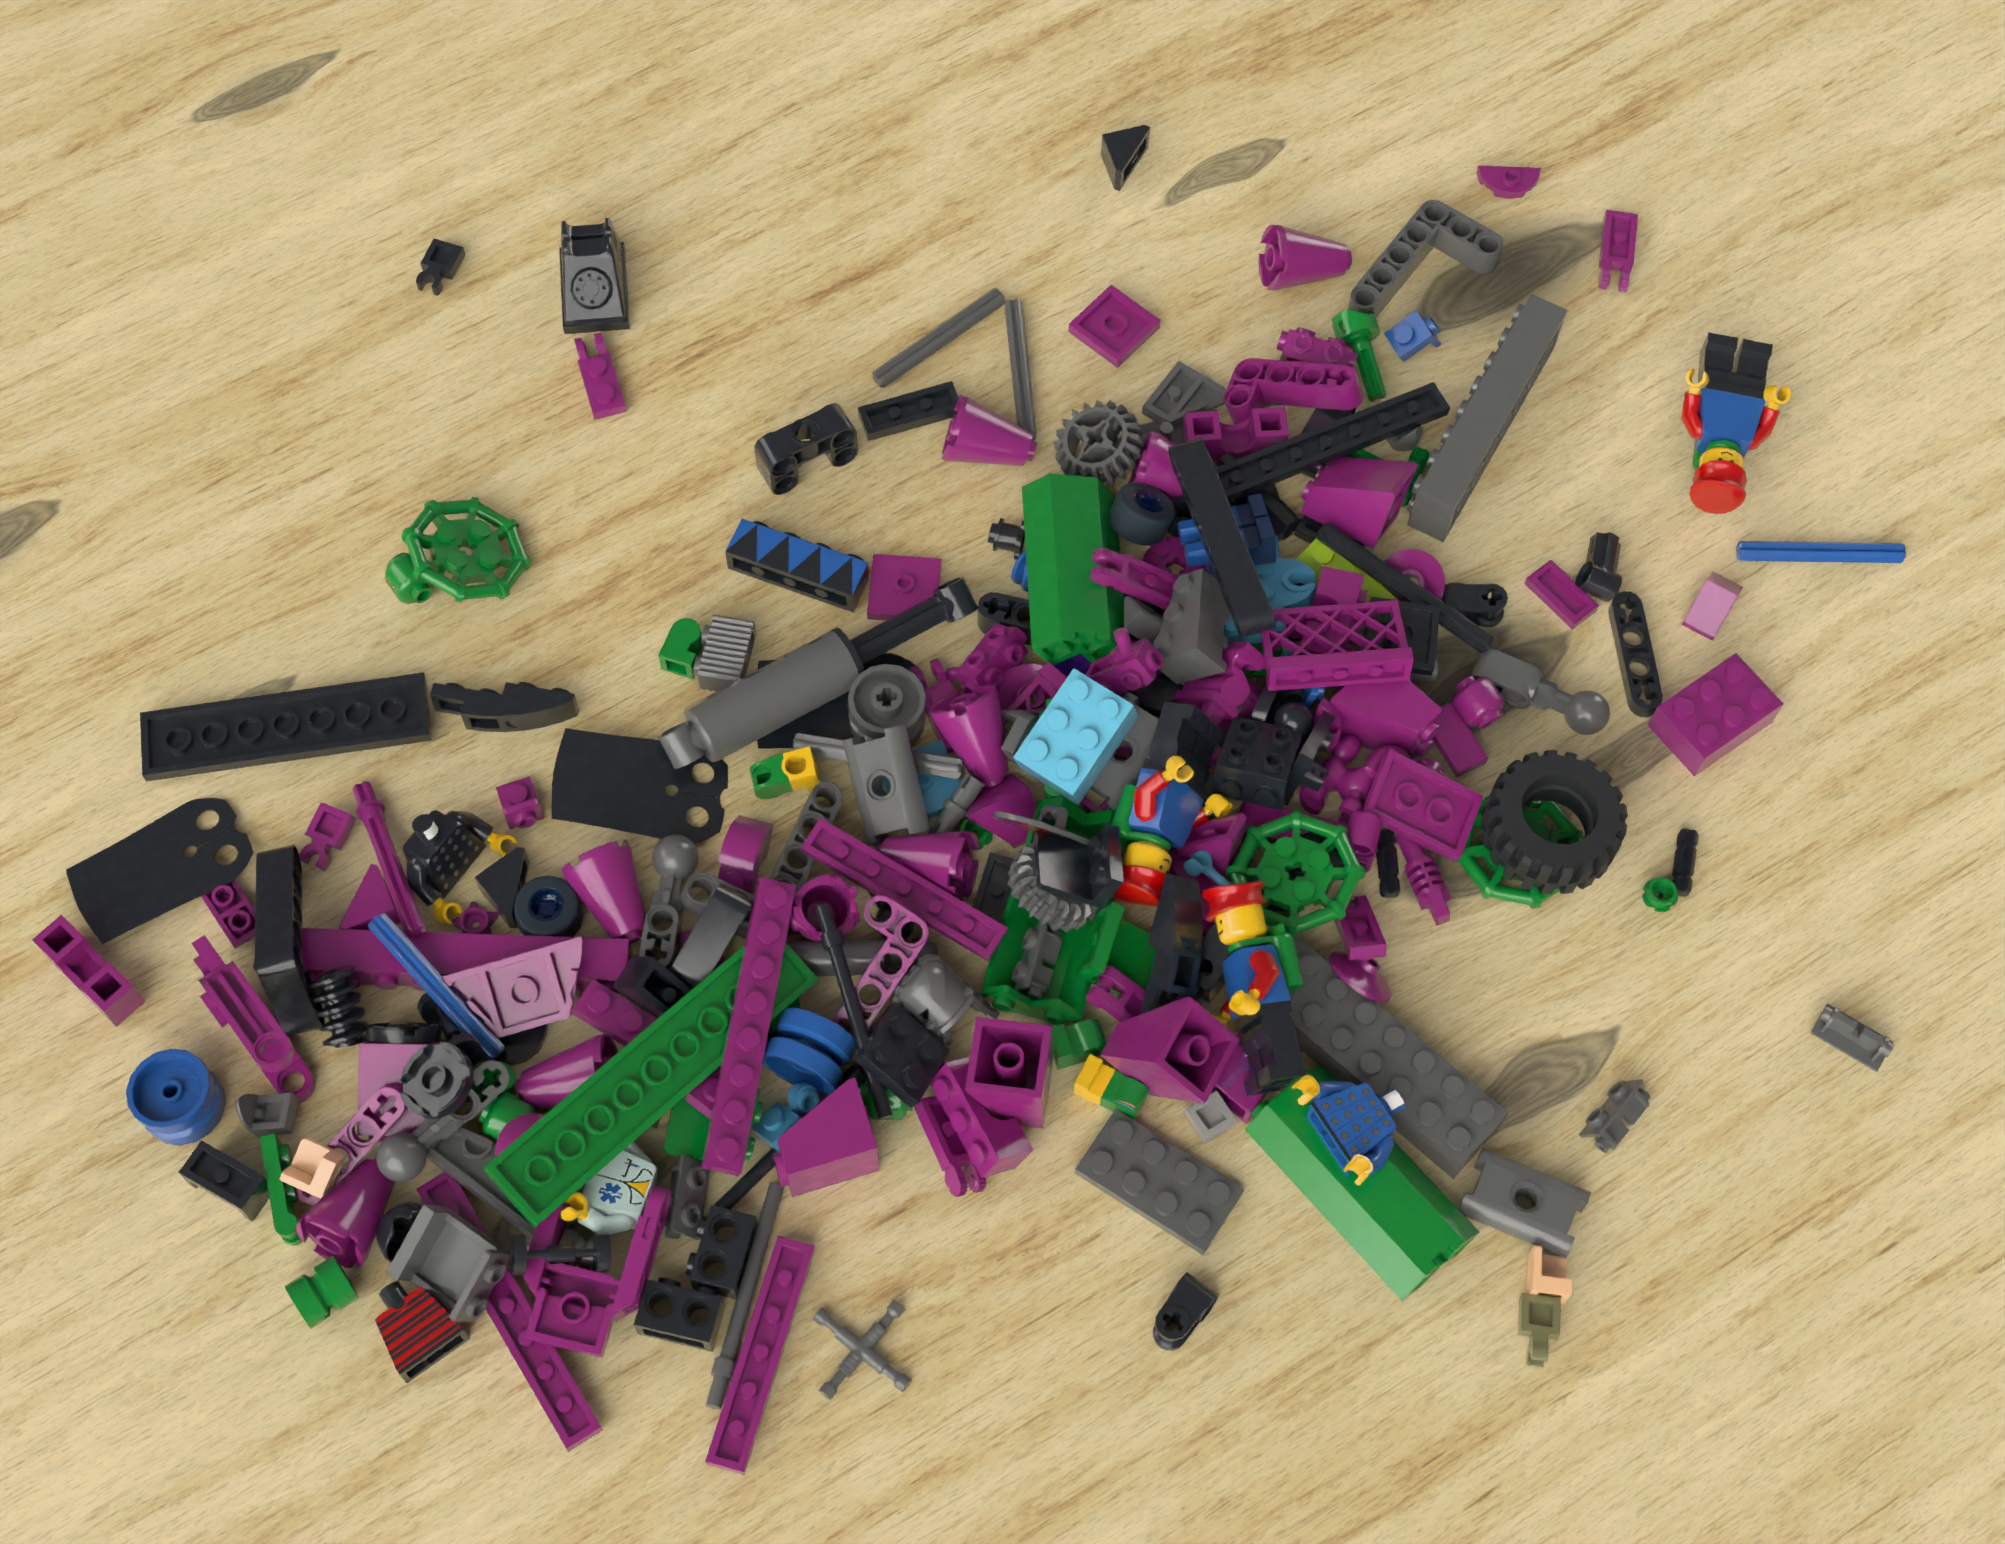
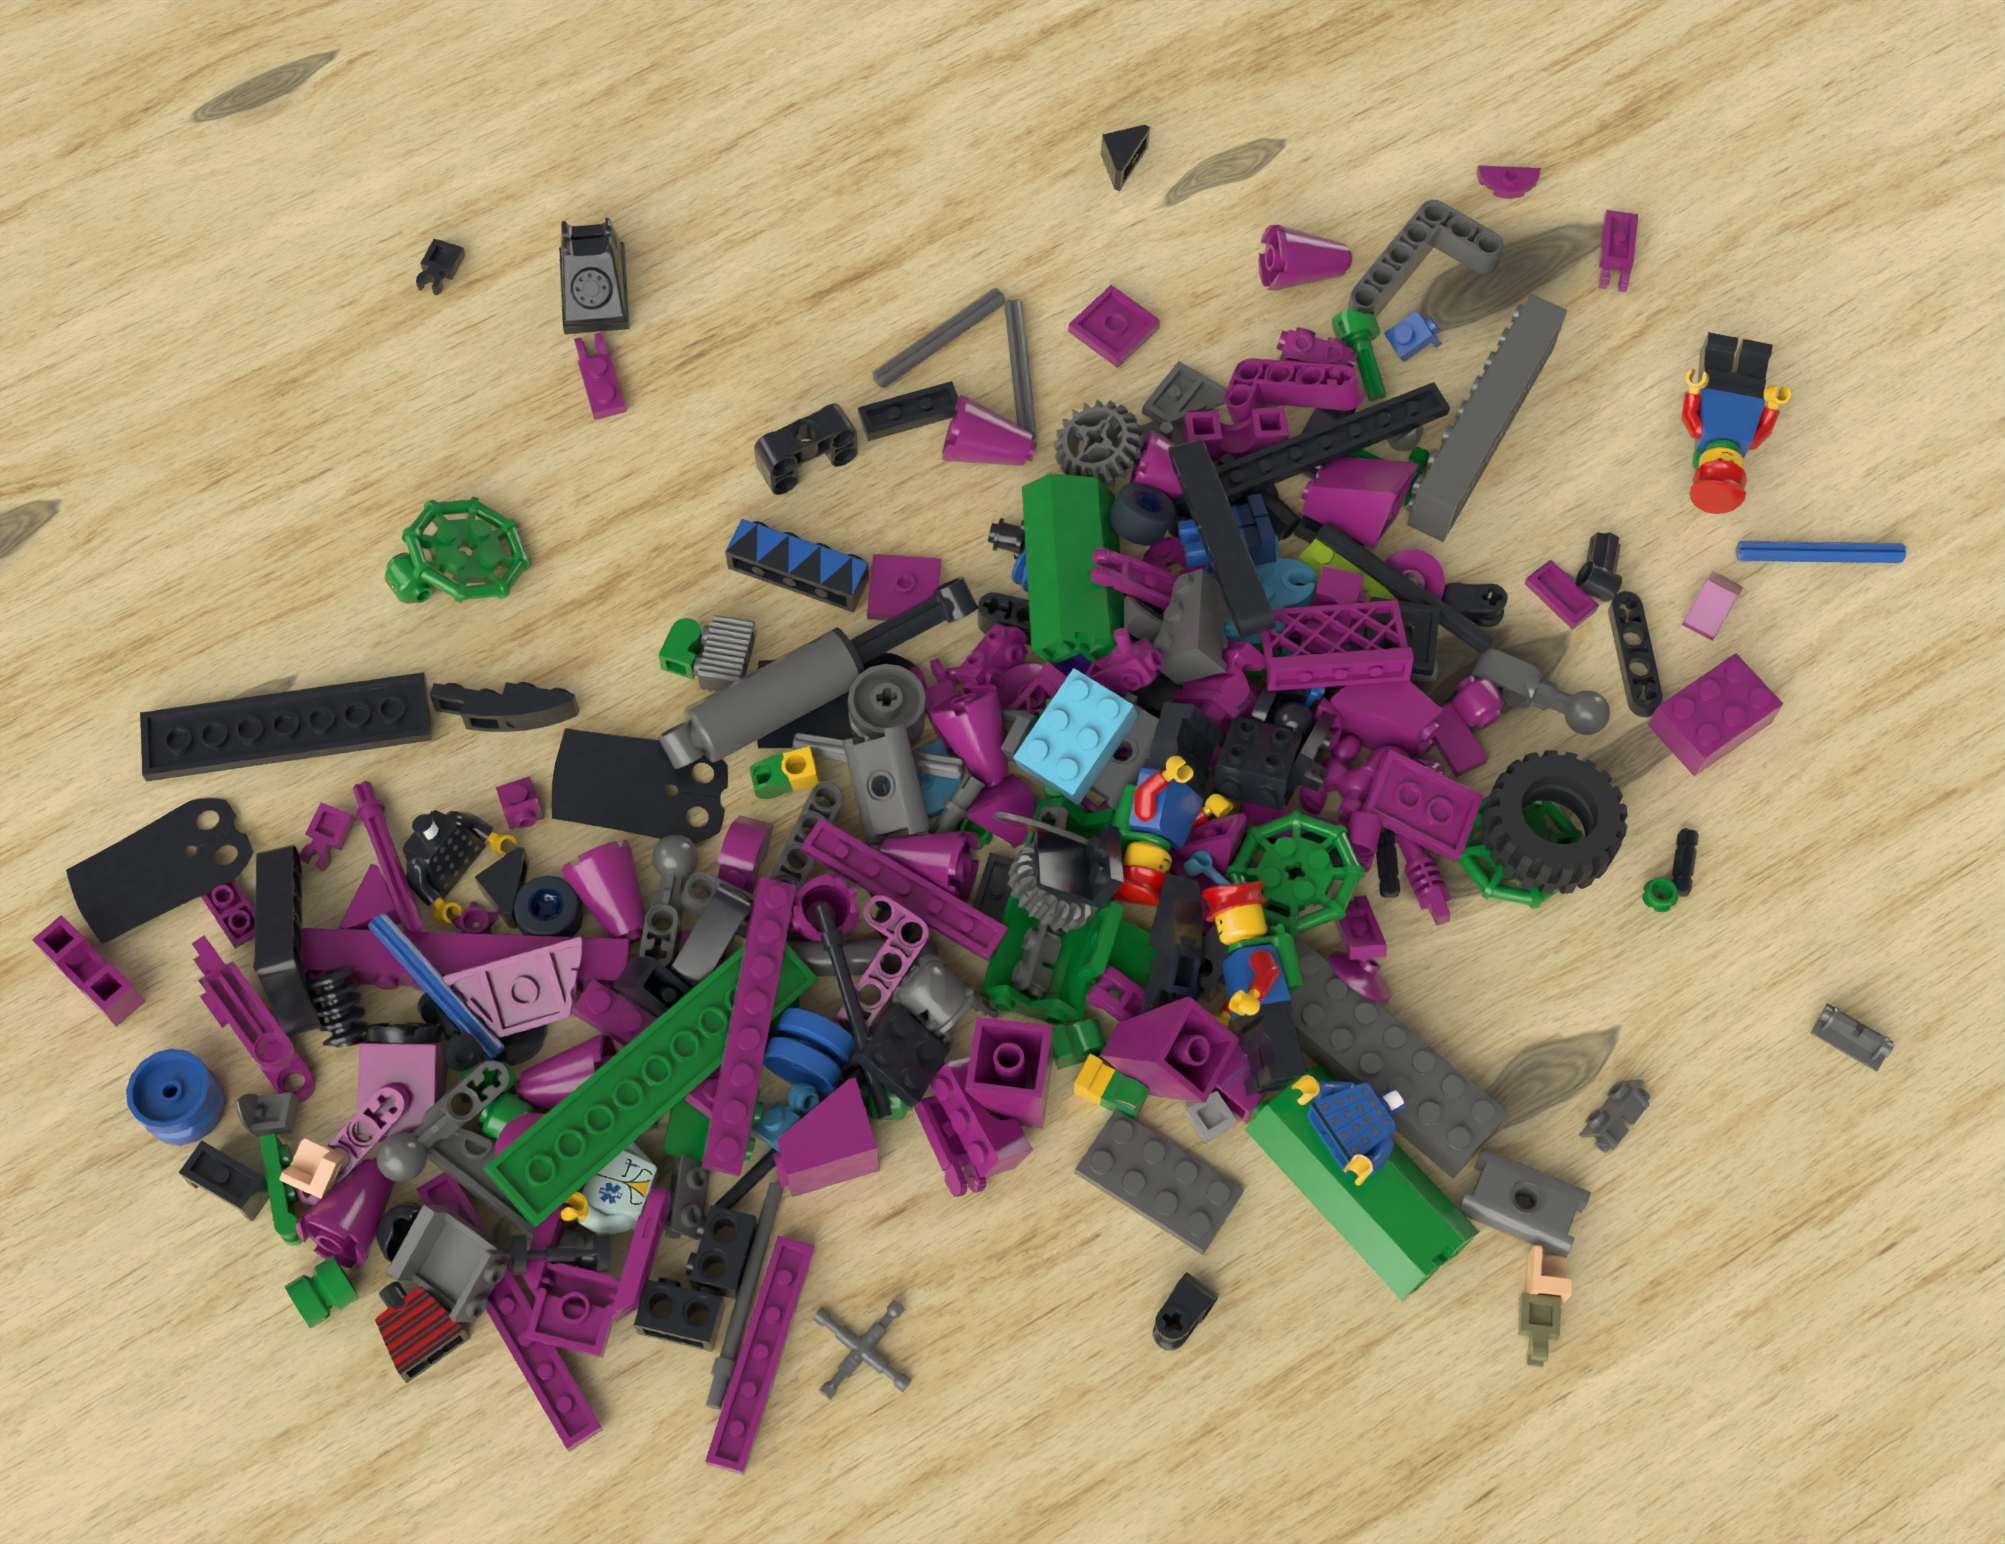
tile [400,1042,474,1119] -> none

